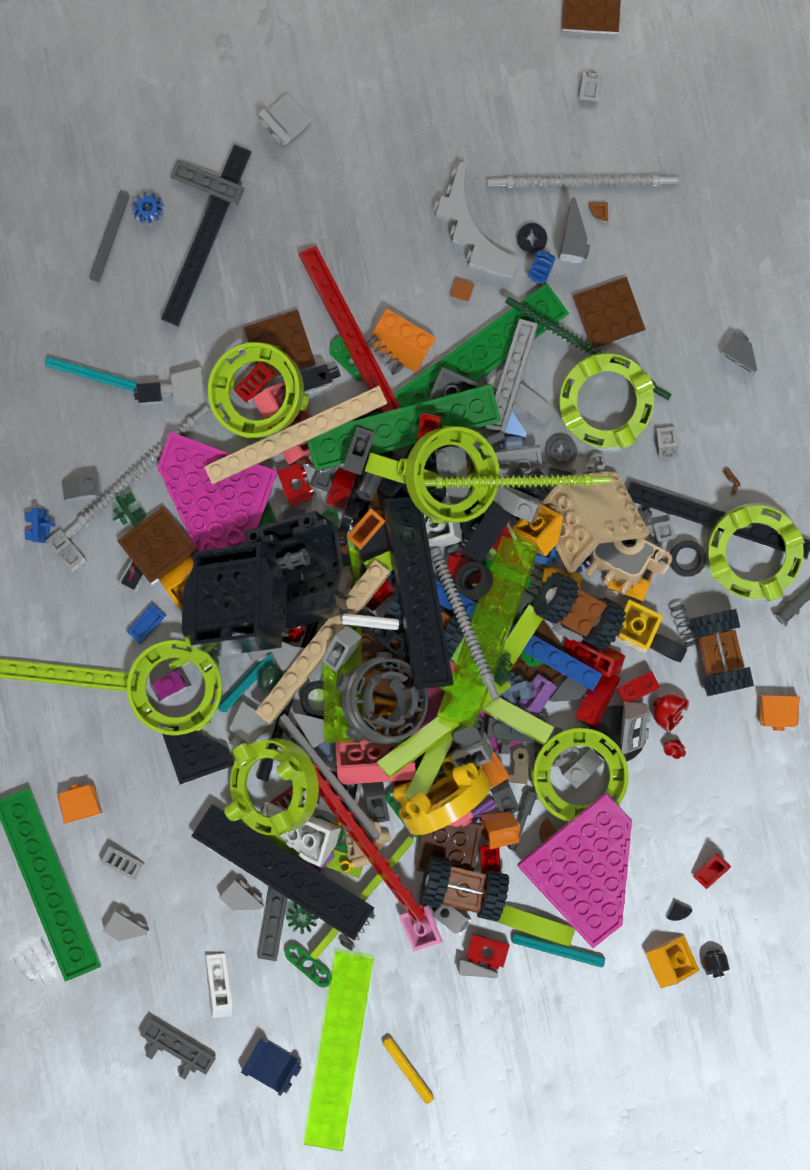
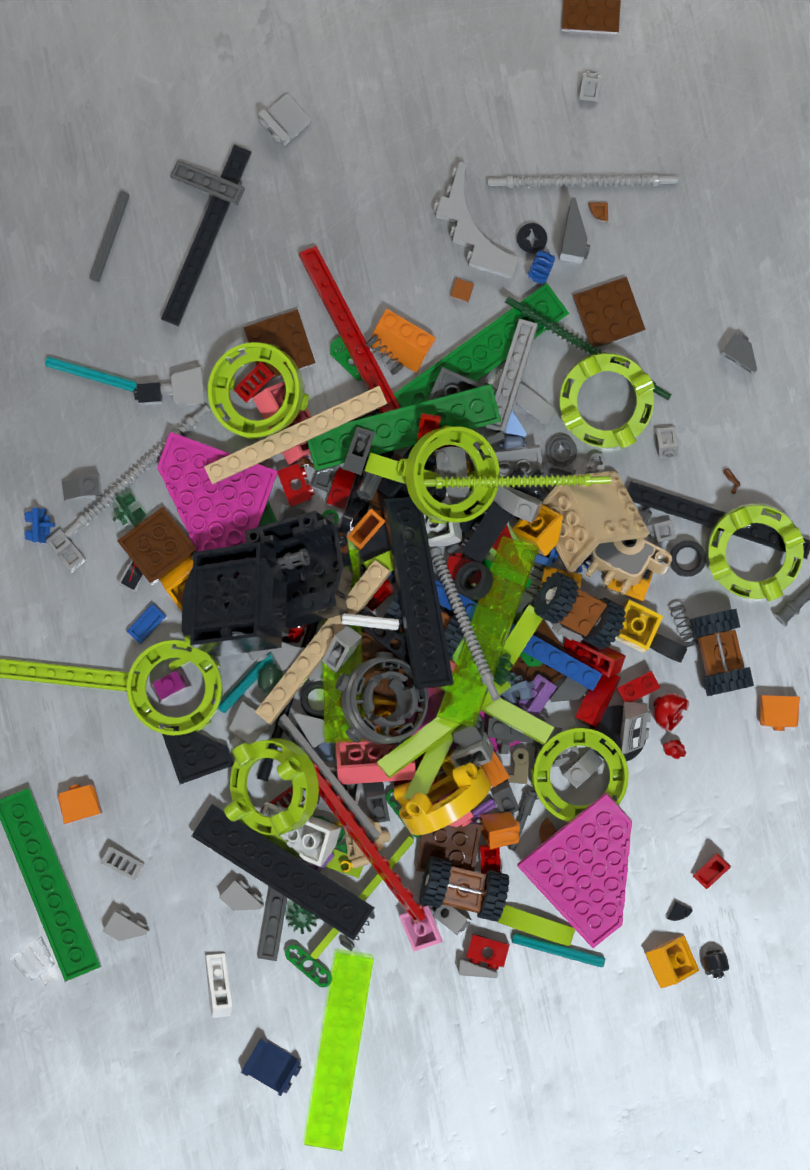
blue gear [132,192,165,225] -> none
dark grey hinge [140,1018,216,1079] -> none
black torso [301,364,341,395] -> none
yellow axle [383,1037,434,1104] -> none

